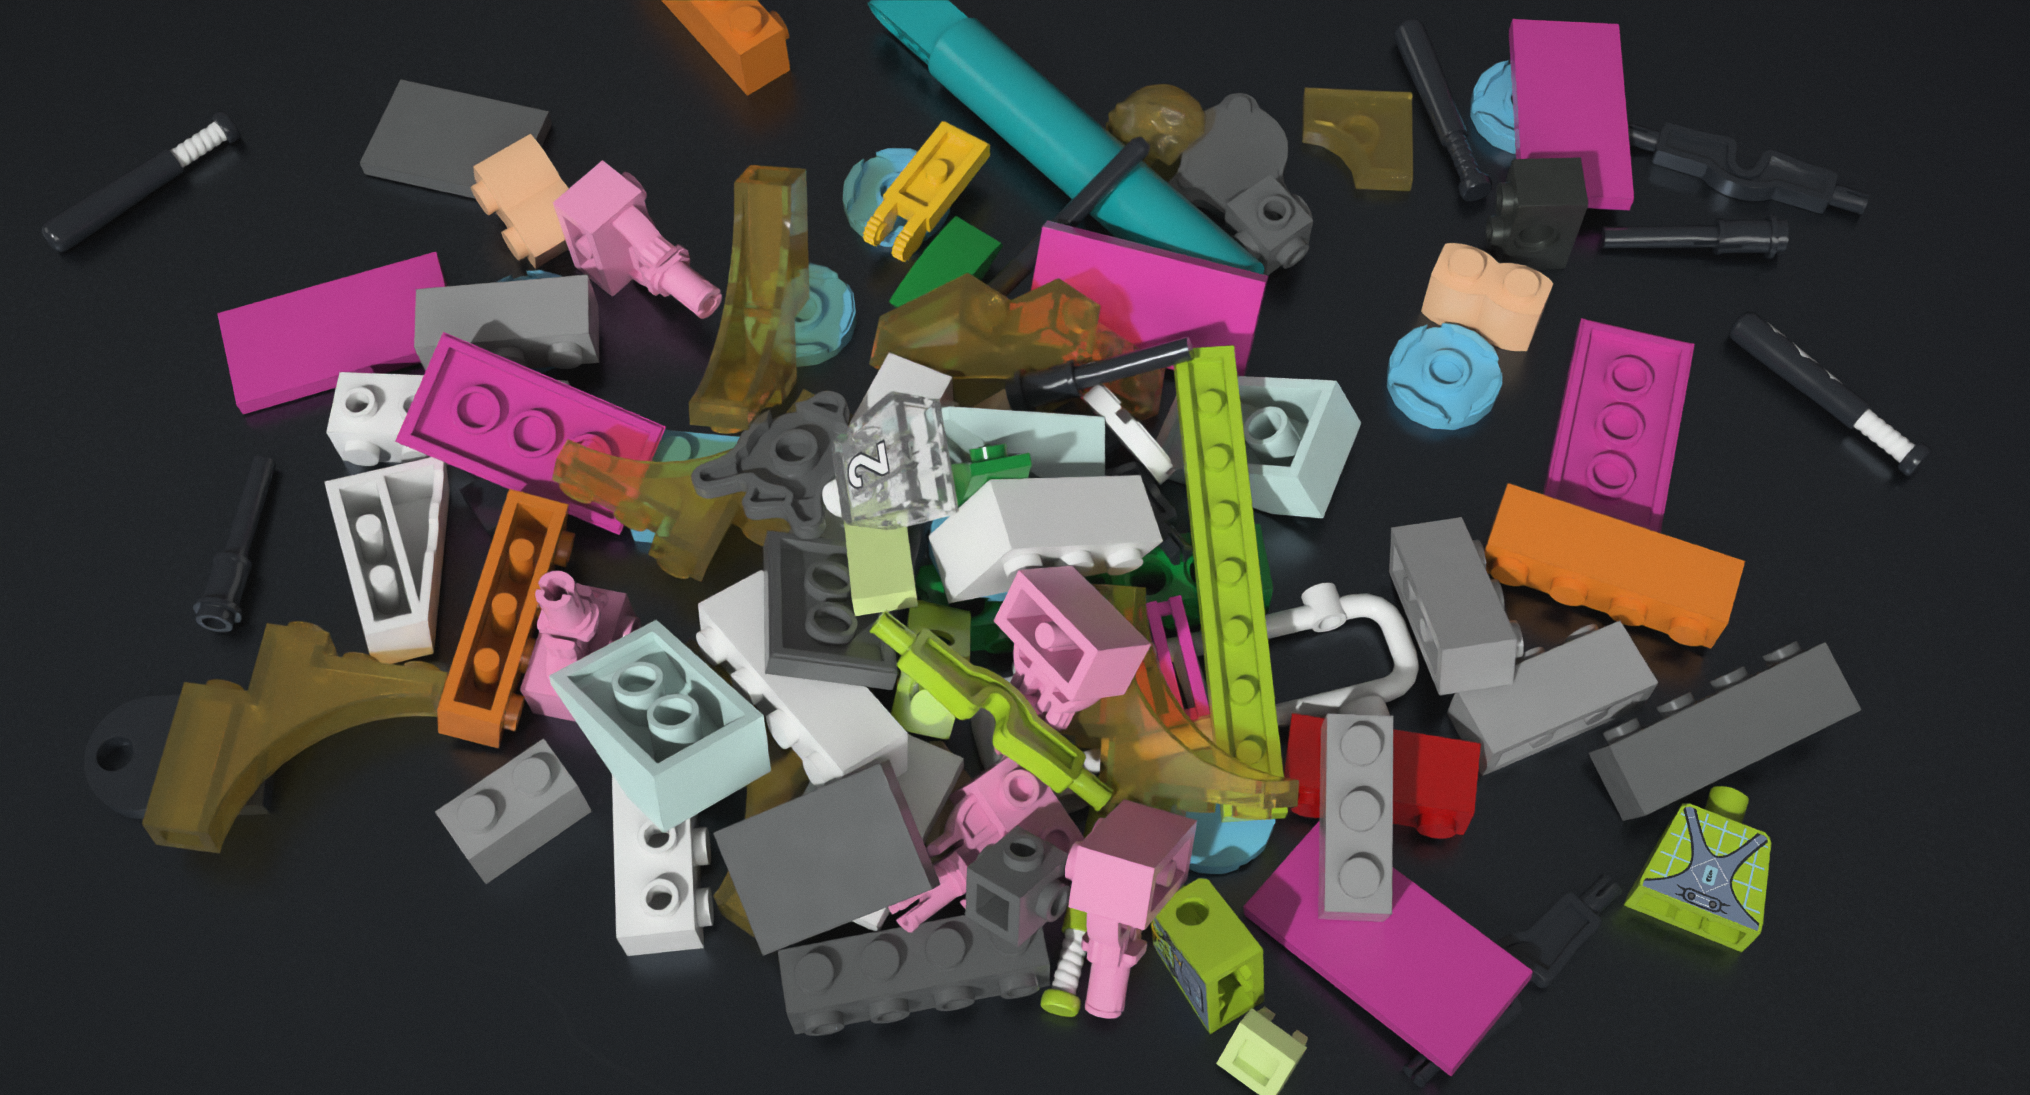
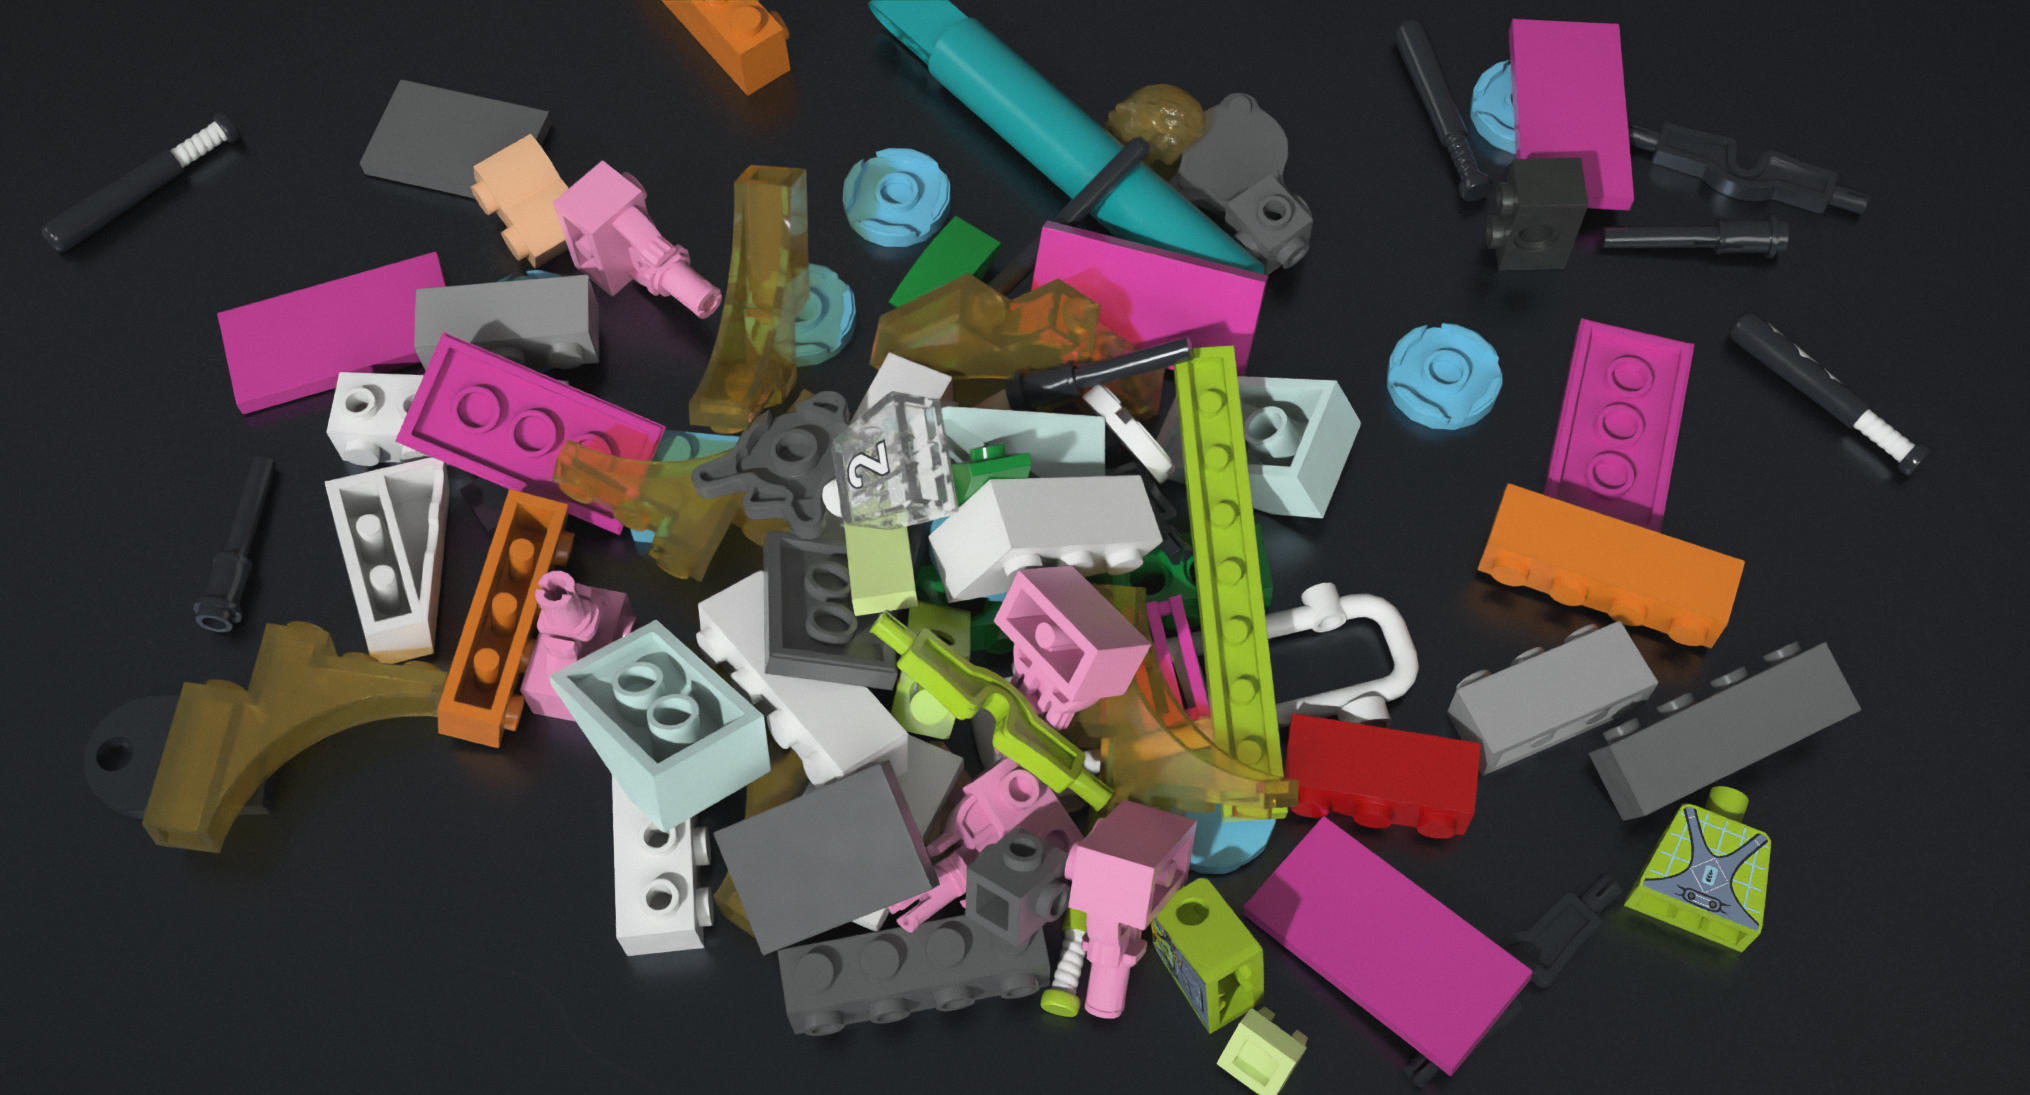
light grey brick [435,738,592,884] -> none
yellow hinge [863,121,990,262] -> none
clear yellow tile [1302,88,1413,191] -> none
light grey brick [1318,713,1393,922] -> none
light grey brick [1389,517,1524,695] -> none
light nougat brick [1421,243,1554,351] -> none

